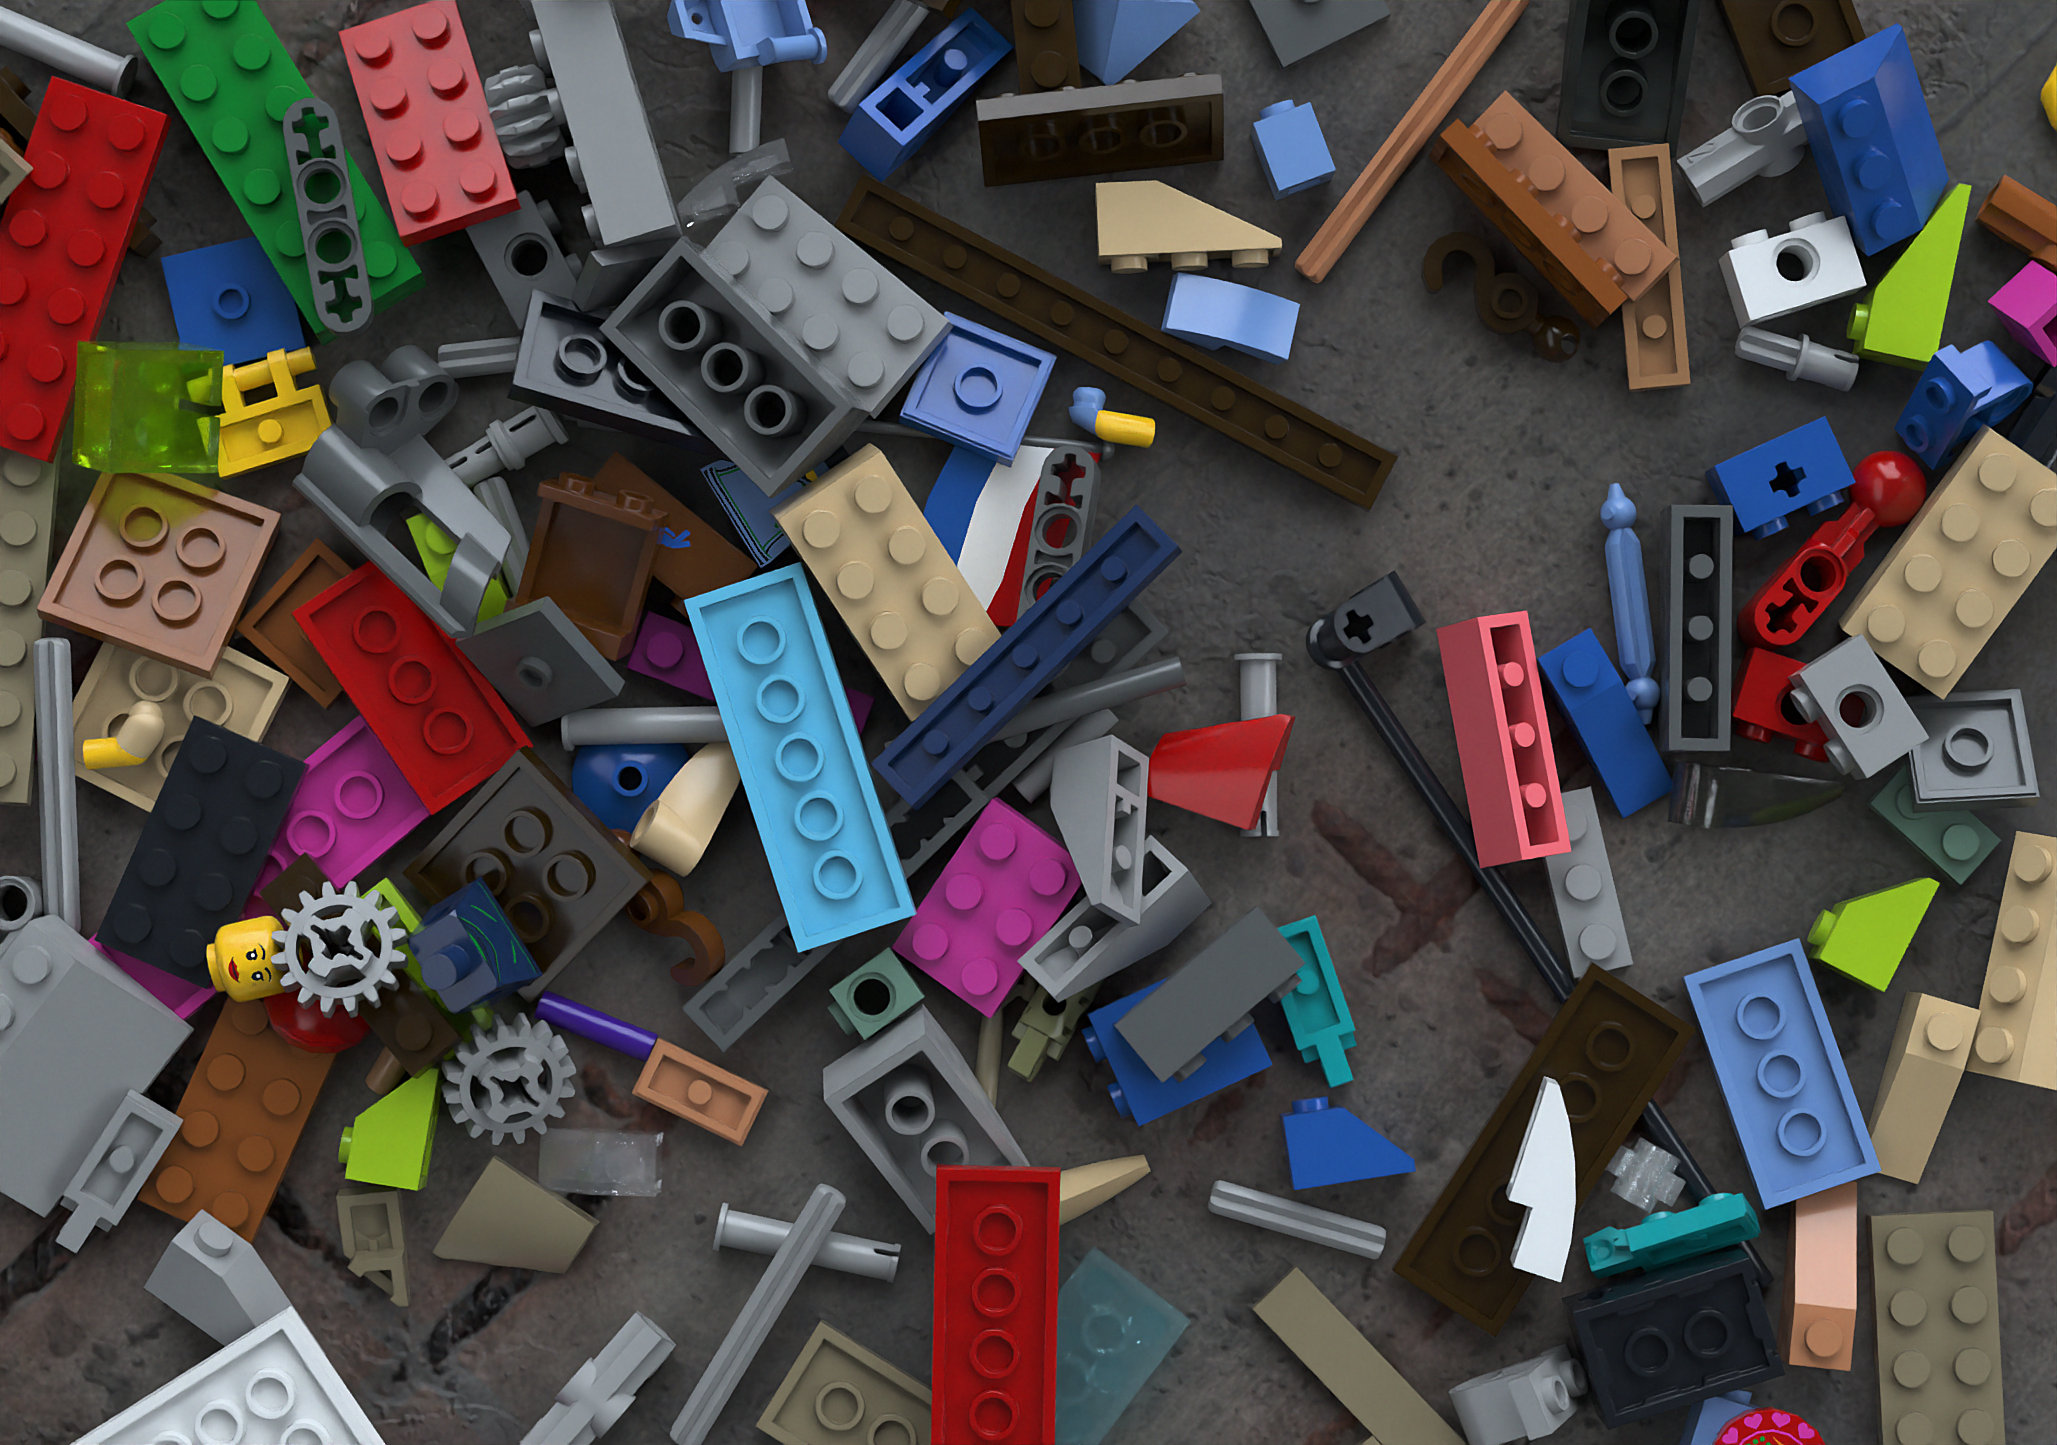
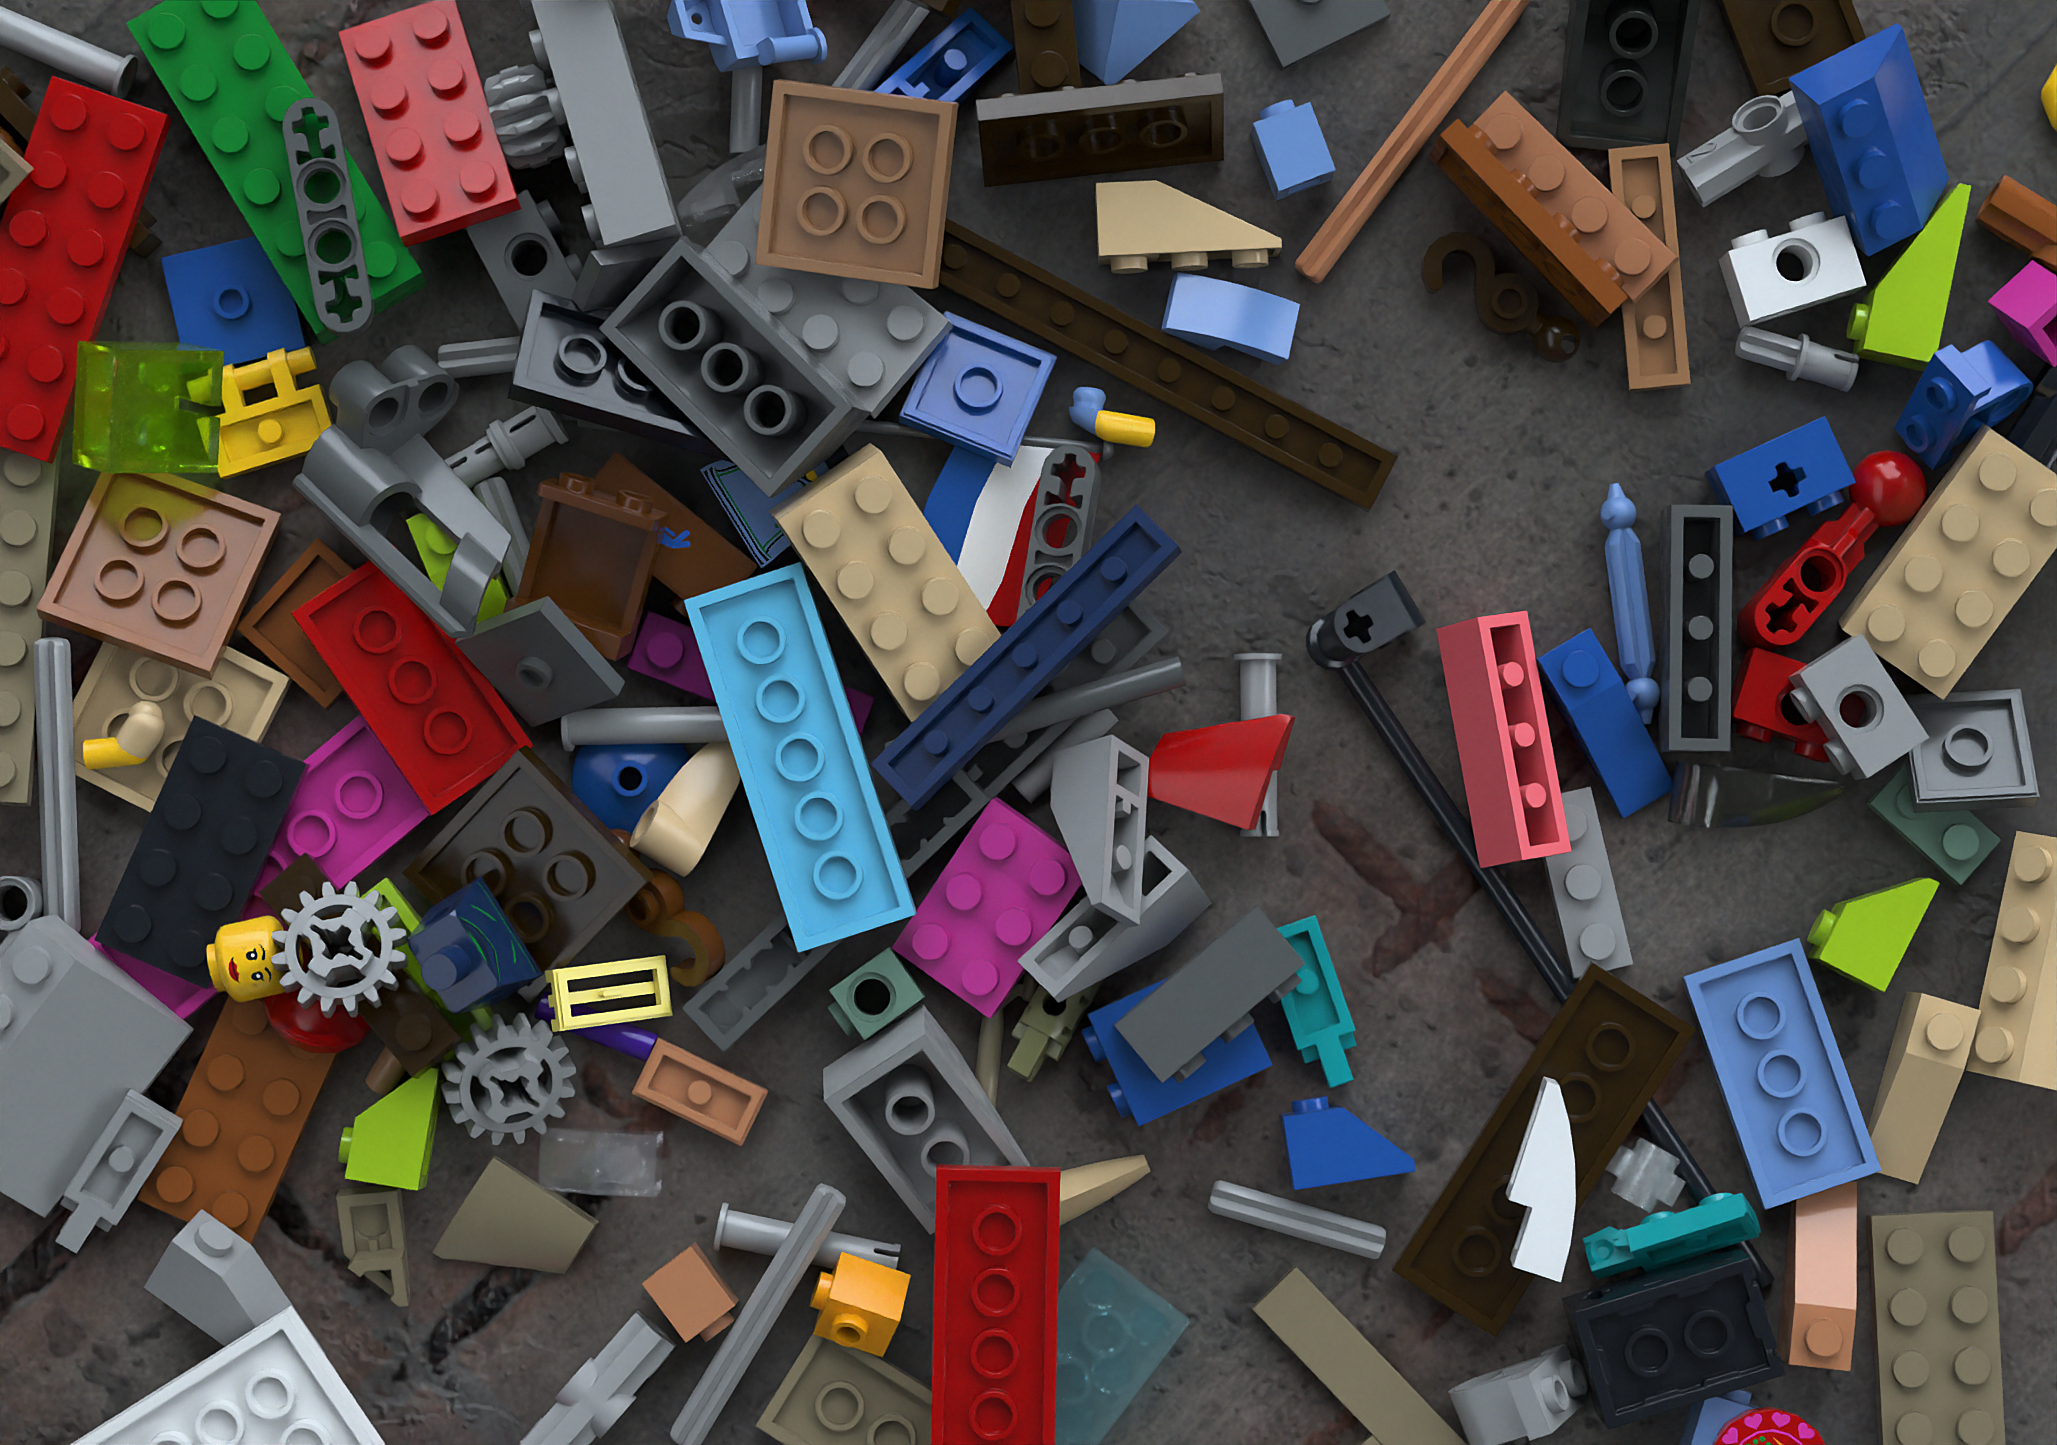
none -> light yellow tile [545,955,673,1032]
none -> nougat brick [642,1242,739,1343]
none -> medium nougat plate [755,79,958,289]
none -> light orange brick [809,1252,911,1358]

